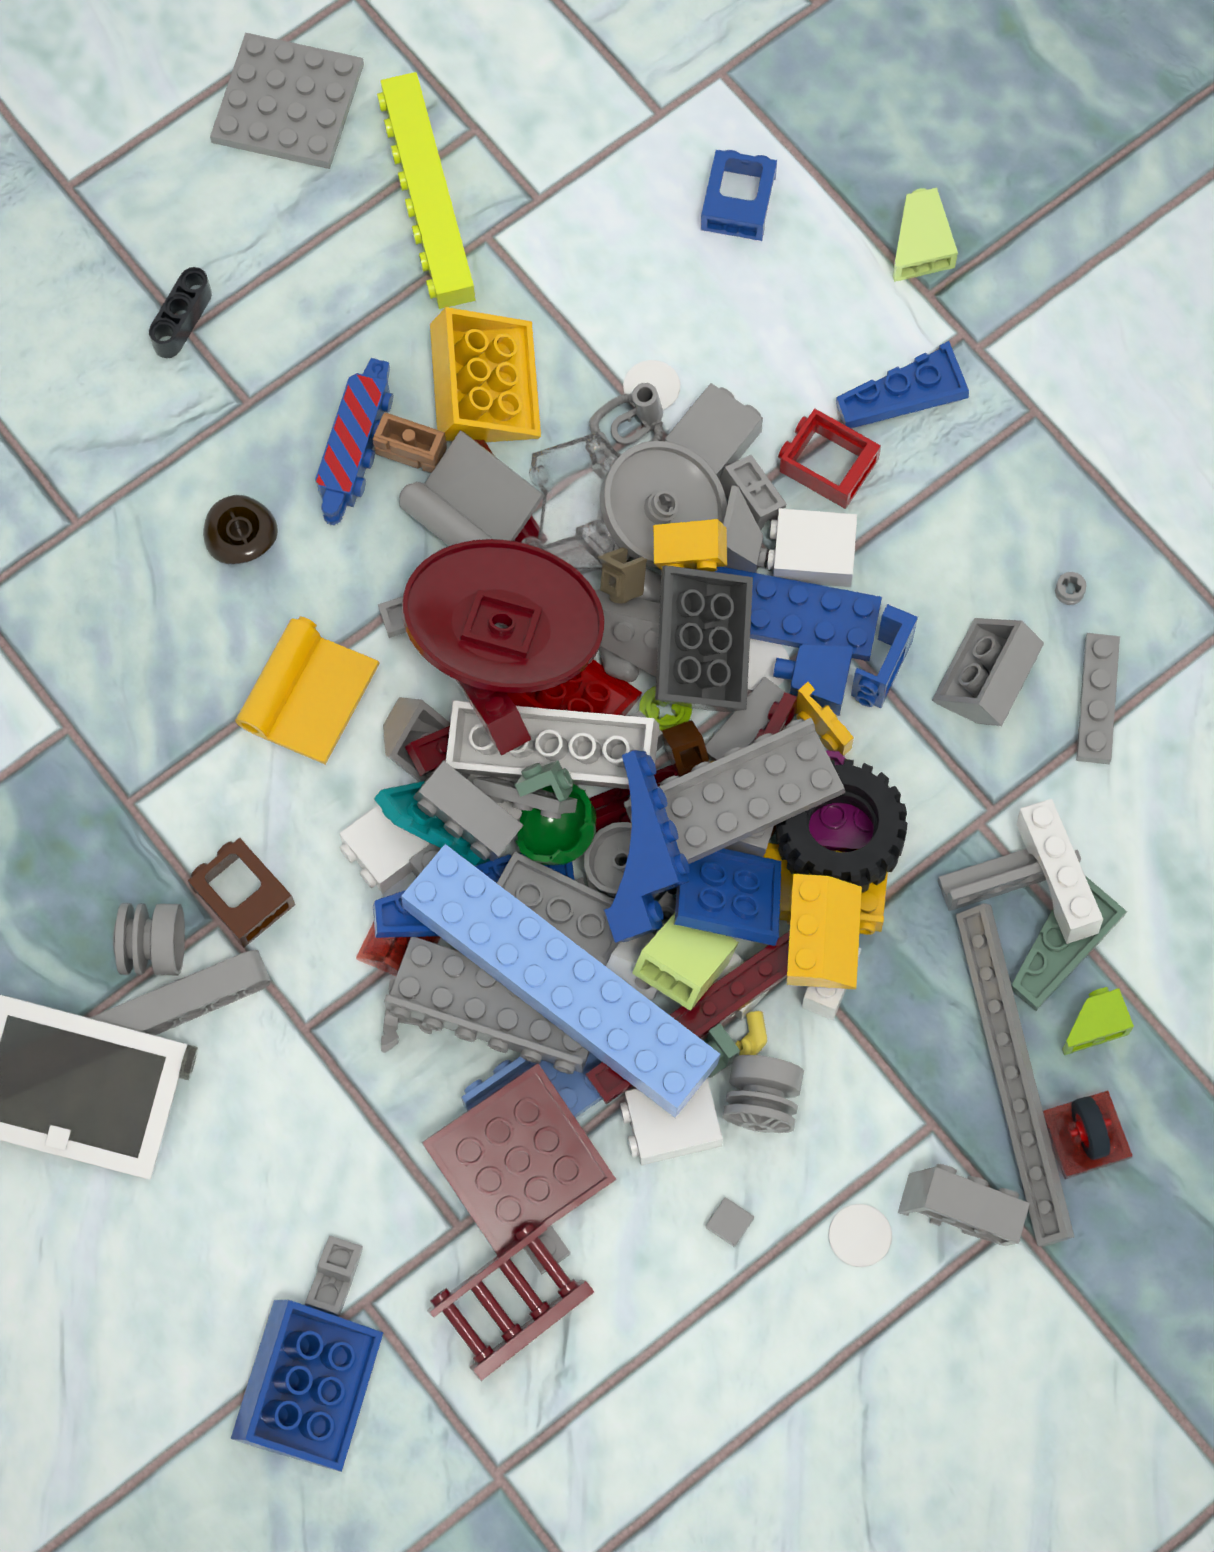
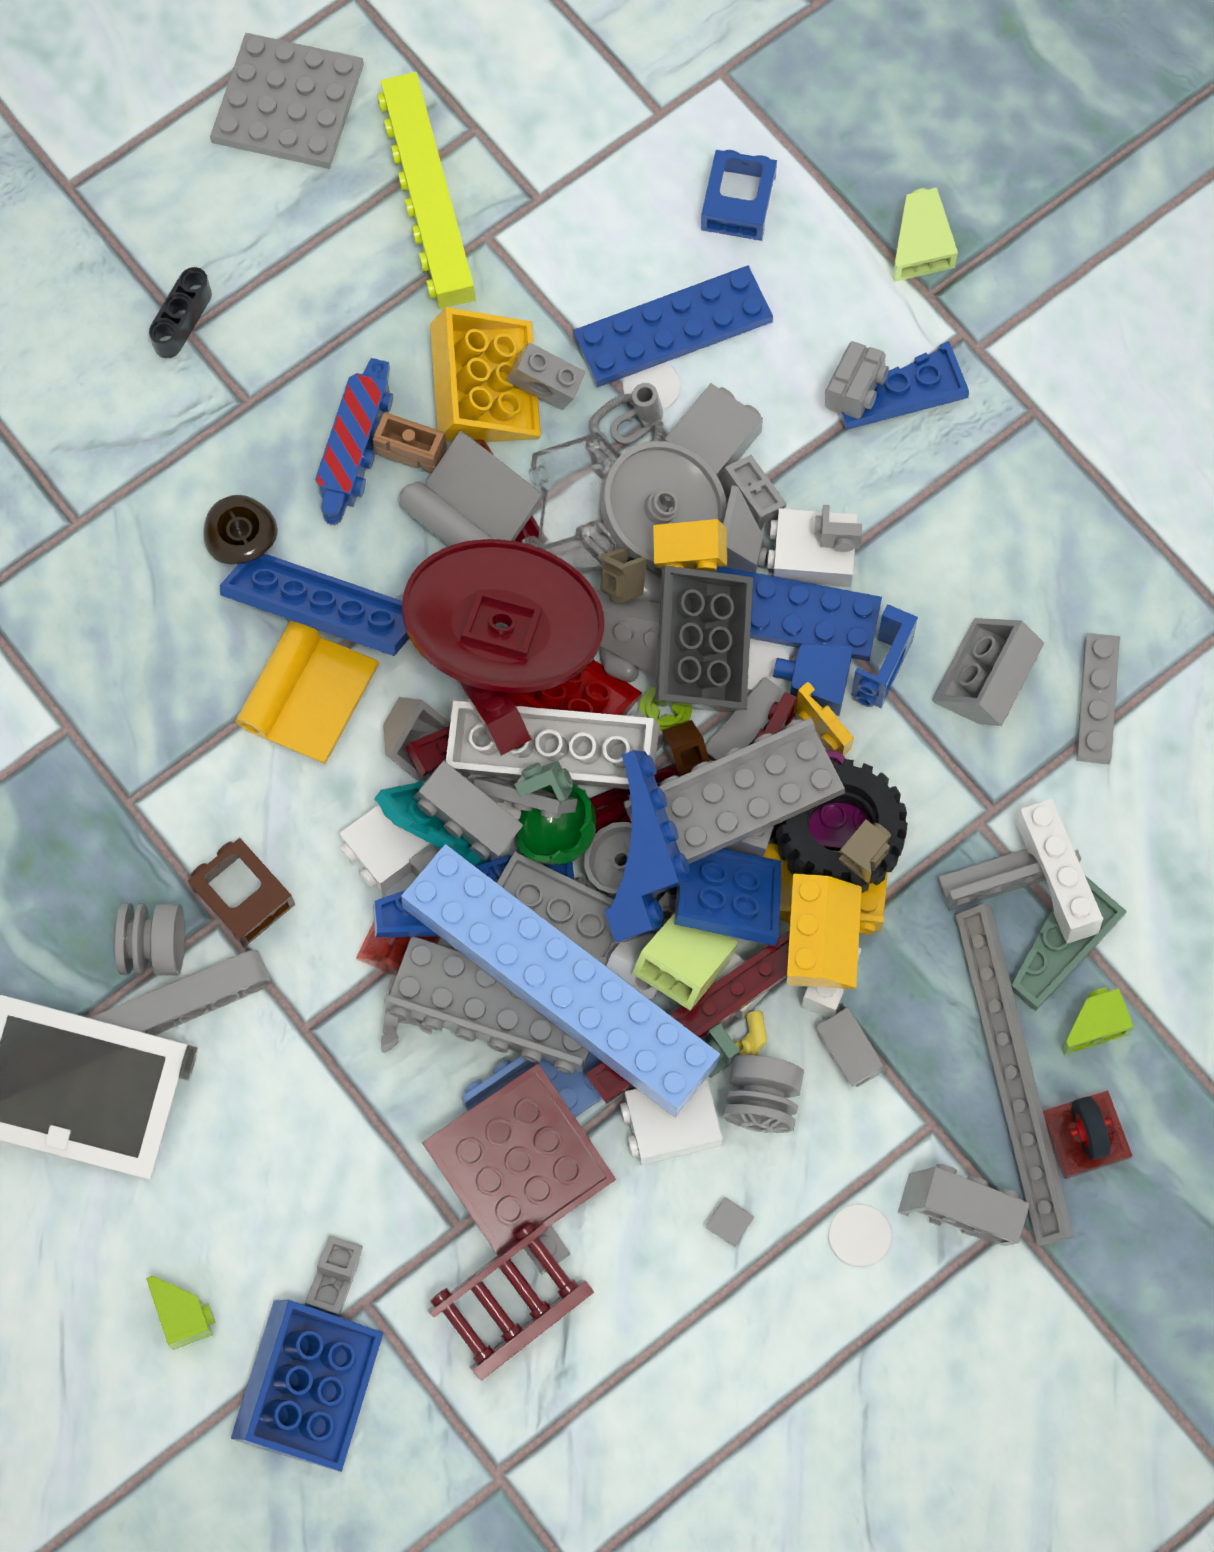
red window [778,408,881,509] -> none
light grey bush [1055,572,1086,605] -> none
none -> lime slope [146,1276,216,1350]
none -> blue plate [220,553,409,656]
none -> light grey brick [506,342,585,410]
none -> blue plate [573,265,773,387]
none -> light grey bracket [815,505,862,552]
none -> light grey hinge [816,1007,887,1087]
none -> light grey brick [825,341,889,419]
none -> dark tan window [838,820,891,884]

